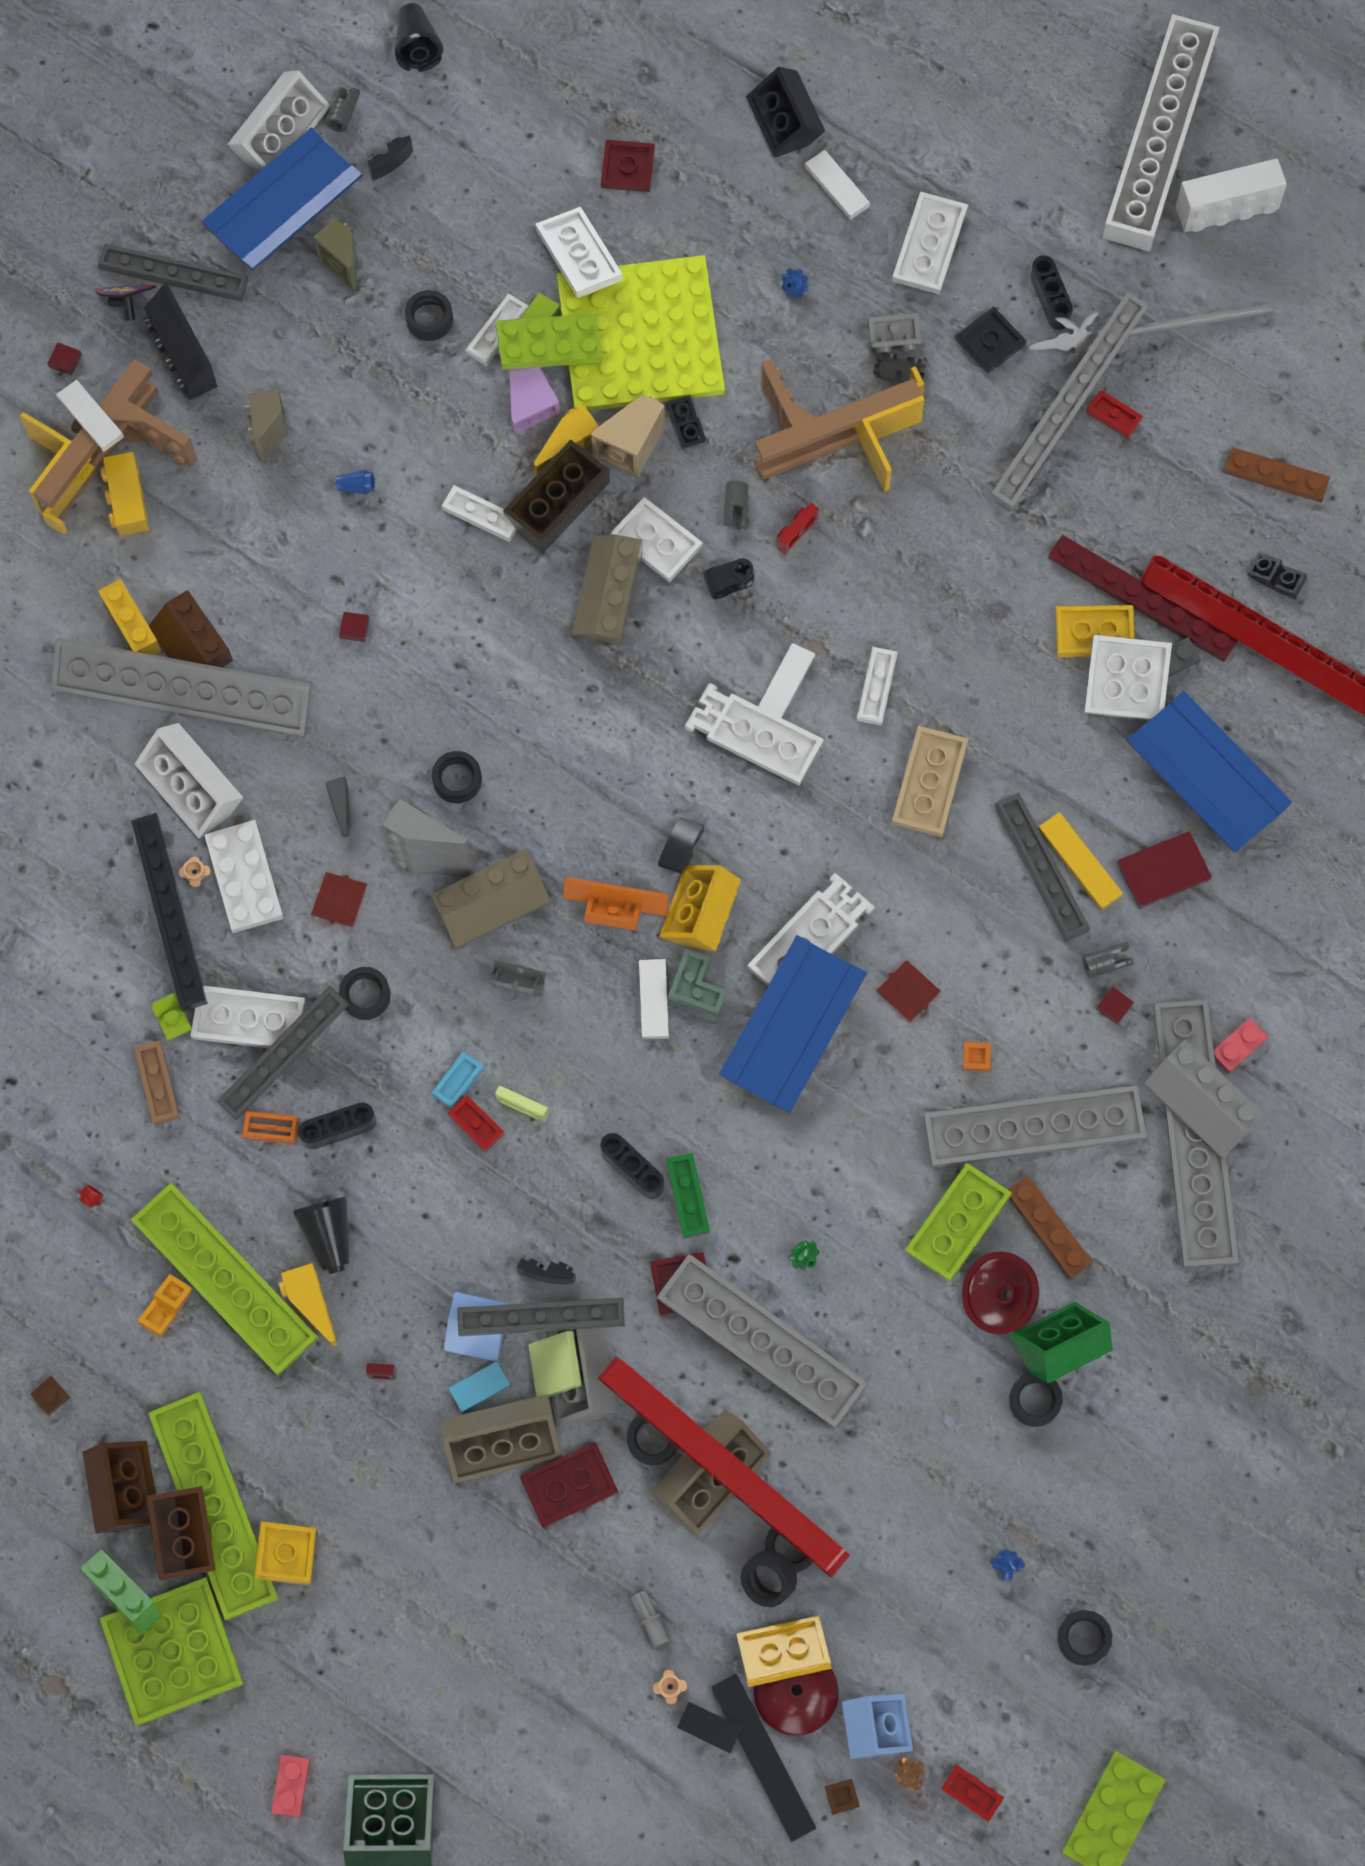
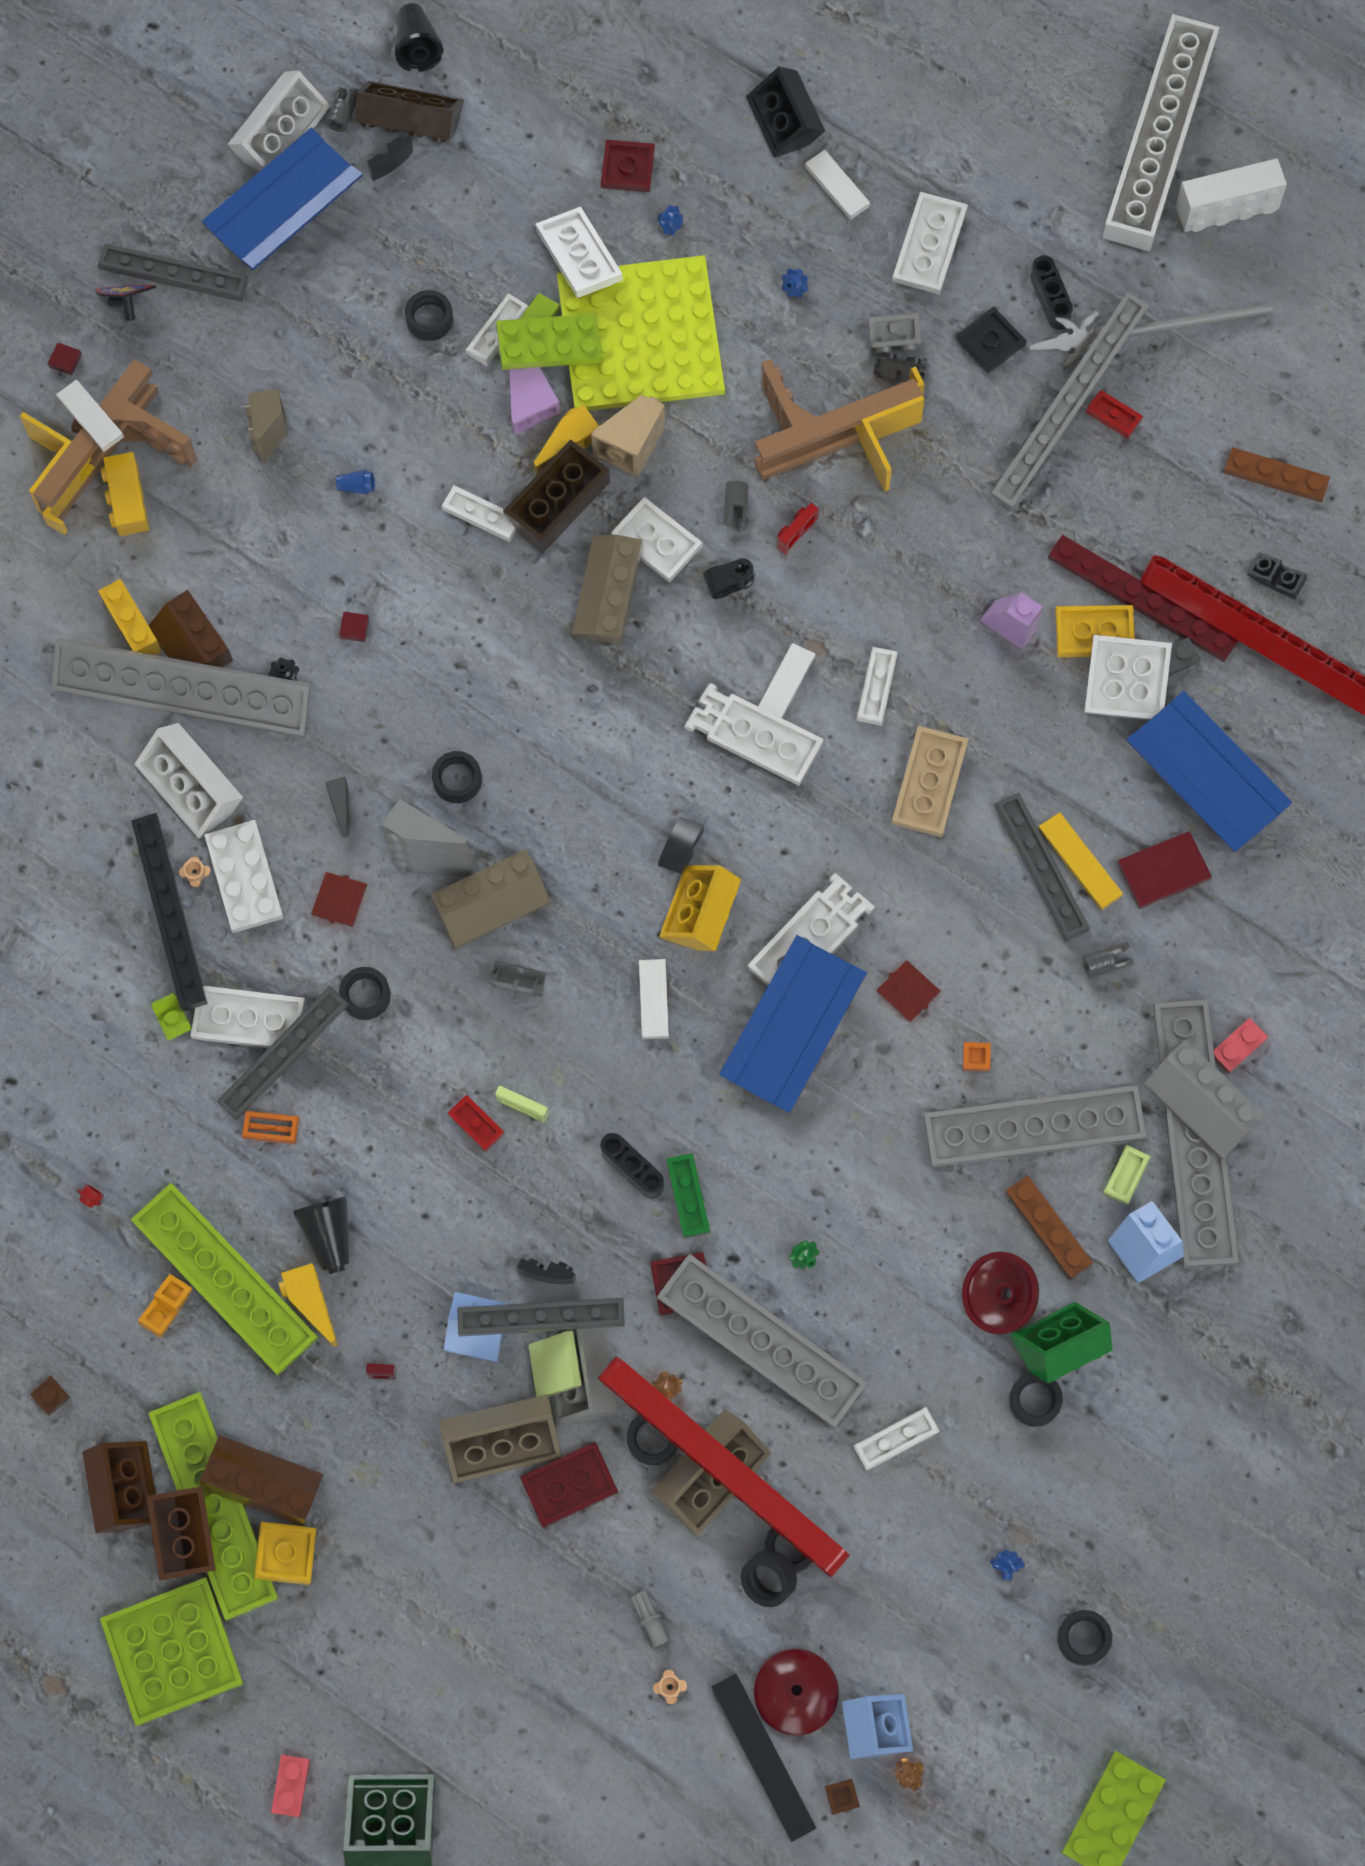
bright green brick [80,1549,162,1635] -> none
medium nougat plate [134,1041,180,1125] -> none
black slope [143,283,218,400] -> none
black beam [298,1102,376,1150] -> none
olive slope [313,218,358,291] -> none
medium azure tile [431,1051,485,1109] -> none
medium azure tile [449,1361,511,1414] -> none
orange bracket [563,877,669,931] -> none
black slope [666,395,706,449] -> none
sand green plate [667,949,727,1017] -> none
black slope [677,1701,742,1753] -> none
yellow tile [736,1615,832,1687] -> none
lime plate [905,1163,1012,1283] -> none
red plate [940,1764,1004,1822] -> none
dark red tile [1096,986,1134,1025] -> none
none -> reddish brown slope [199,1435,323,1526]
none -> black plant [268,657,300,681]
none -> dark brown slope [354,81,464,142]
none -> clear orange plant [651,1371,683,1400]
none -> blue plant [658,205,683,235]
none -> white tile [853,1407,940,1471]
none -> lavender slope [980,592,1043,649]
none -> yellowish green tile [1103,1145,1151,1205]
none -> light blue slope [1108,1201,1184,1284]

